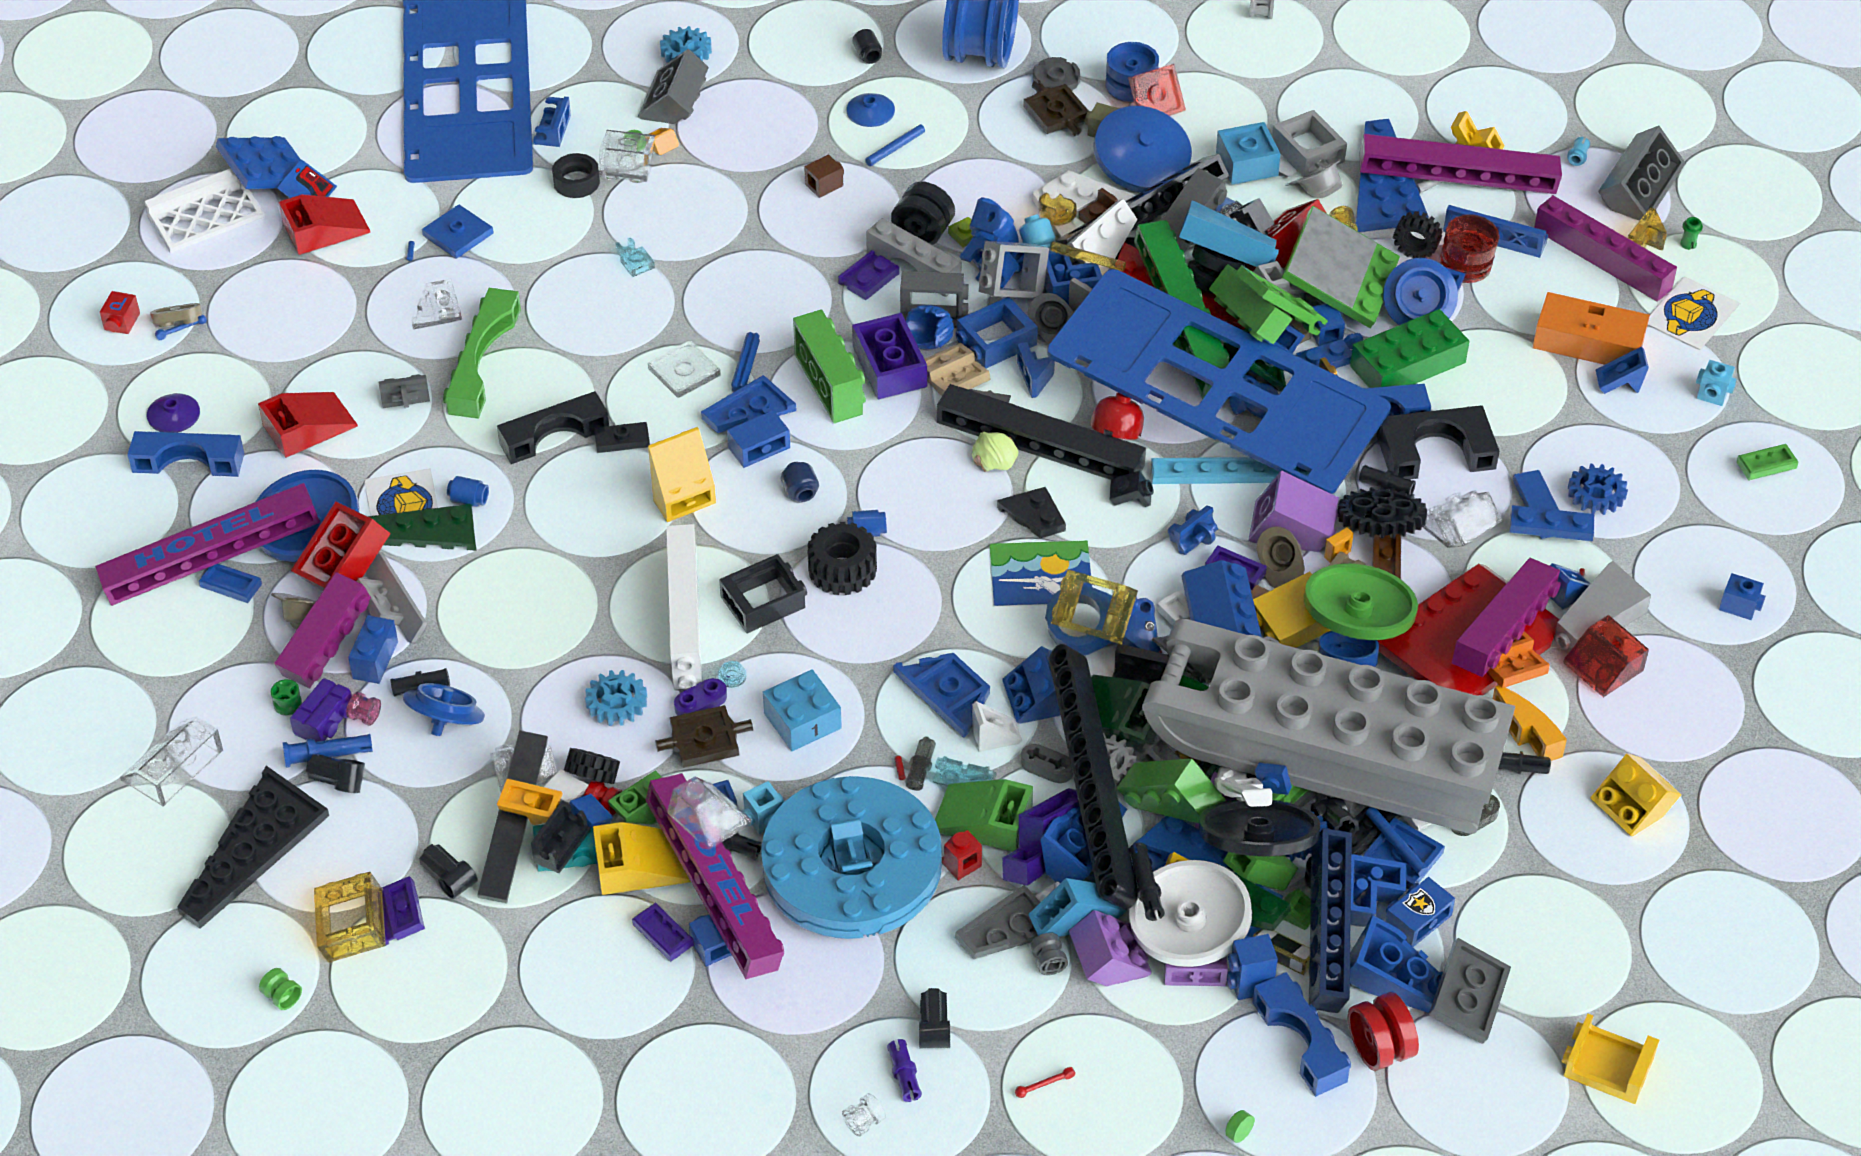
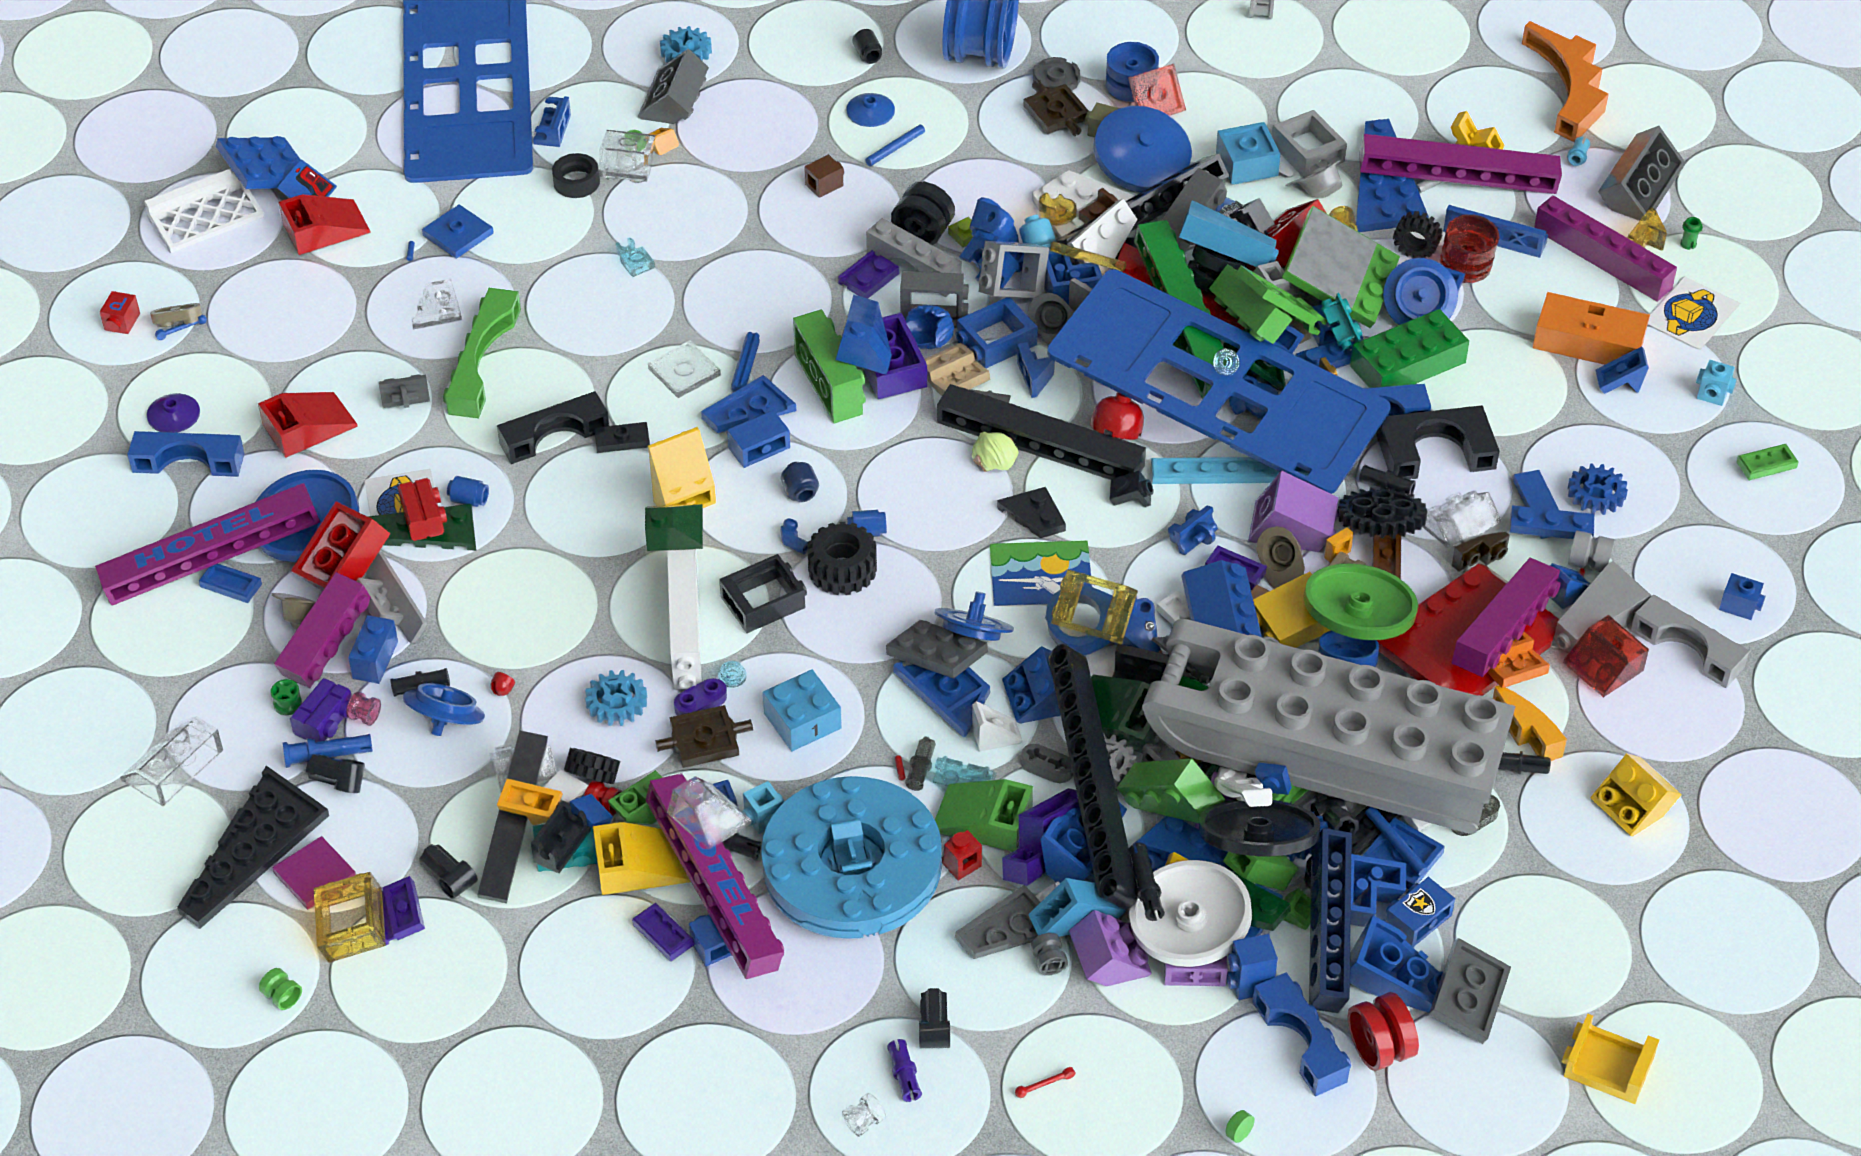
slope [1253,929,1310,976] -> none
none -> magenta tile [272,836,357,910]
none -> red brick [398,478,447,541]
none -> red hinge [490,672,515,696]
none -> dark green slope [645,504,703,551]
none -> blue arm [780,518,808,555]
none -> blue wedge [835,294,892,375]
none -> dark grey plate [886,620,988,679]
none -> blue piece [934,591,1014,641]
none -> clear light blue plate [1213,349,1240,376]
none -> teal hinge [1321,293,1362,350]
none -> dark brown slope [1451,532,1510,572]
none -> orange arch [1522,21,1609,142]
none -> light grey wheel [1568,530,1615,573]
none -> light grey arch [1631,594,1750,688]

